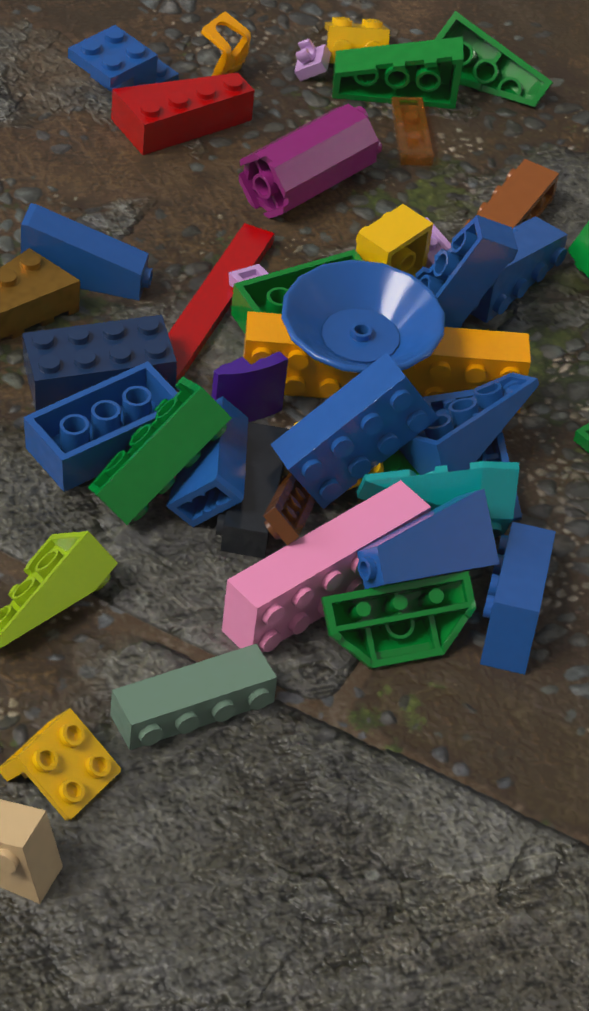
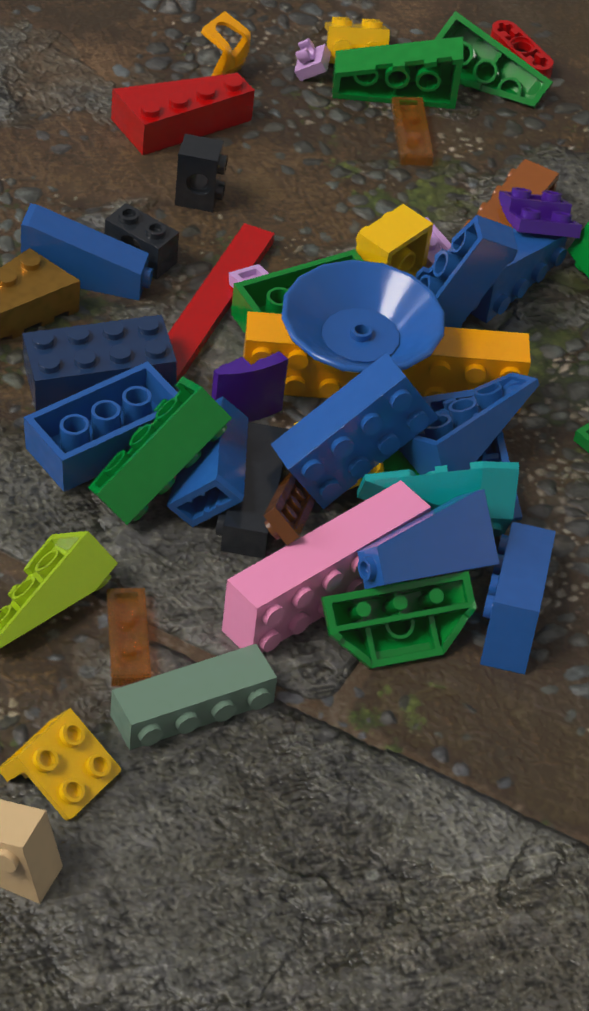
blue bracket [68,25,179,92] -> none
magenta brick [238,103,382,219] -> none
none -> black brick [104,203,179,280]
none -> clear orange tile [106,588,151,687]
none -> black brick [175,134,228,212]
none -> red beam [490,20,554,79]
none -> dark purple slope [499,187,582,238]

